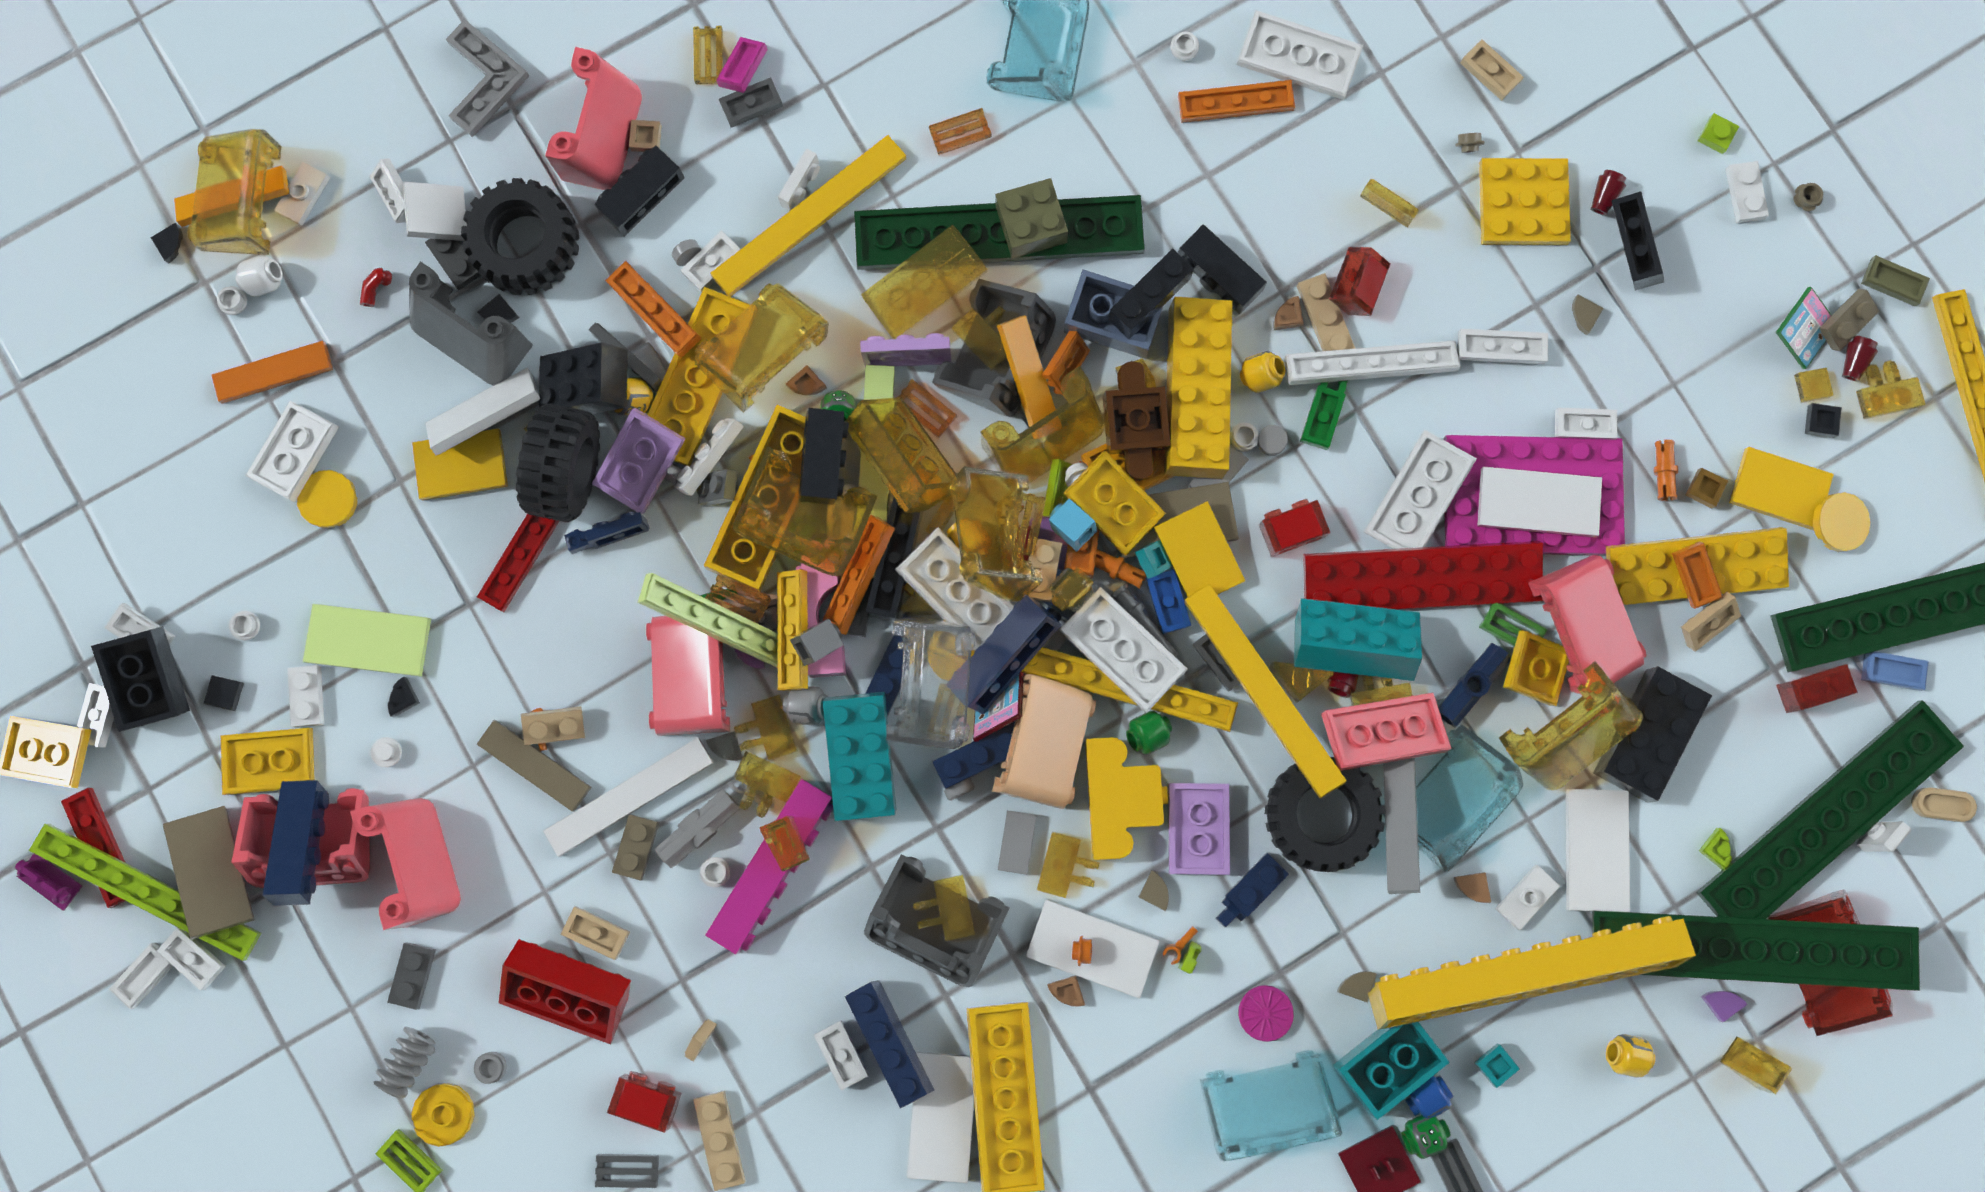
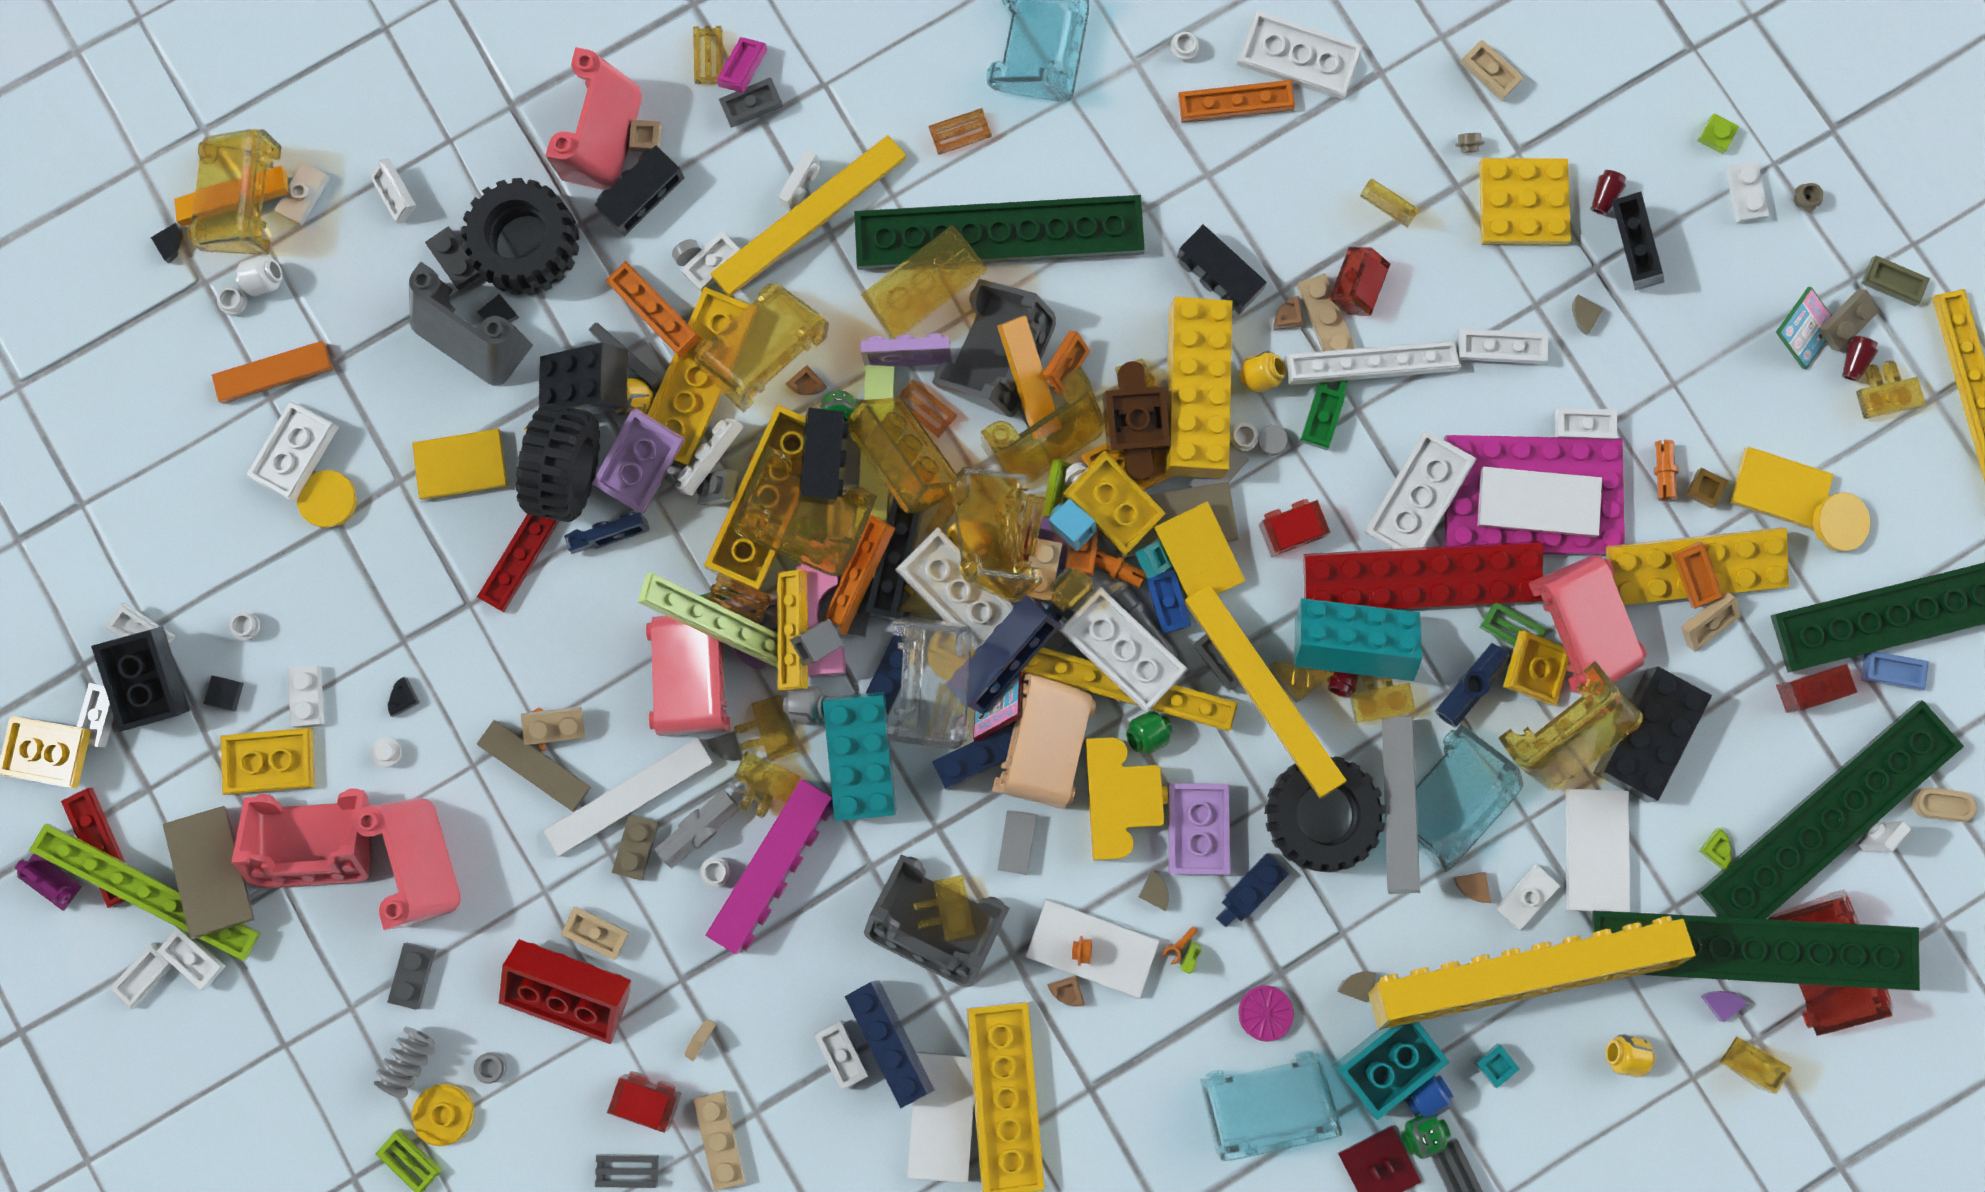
dark blue brick [263,780,329,906] -> none
yellowish green tile [303,604,431,677] -> none
red arm [360,268,392,307] -> none
white tile [403,182,467,241] -> none
white tile [425,367,540,455] -> none
light grey plate [446,19,529,137] -> none
slope [759,815,810,872] -> none
light grey tile [944,778,975,801] -> none
clear yellow hinge [952,307,1012,372] -> none
olive brick [995,178,1068,259] -> none
clear yellow hinge [1037,832,1100,898] -> none
sand blue brick [1064,269,1163,359] -> none
black brick [1108,248,1194,339] -> none
coral tile [1321,693,1452,771] -> none
clear yellow tile [1794,368,1834,403] -> none
black plate [1805,403,1842,438] -> none

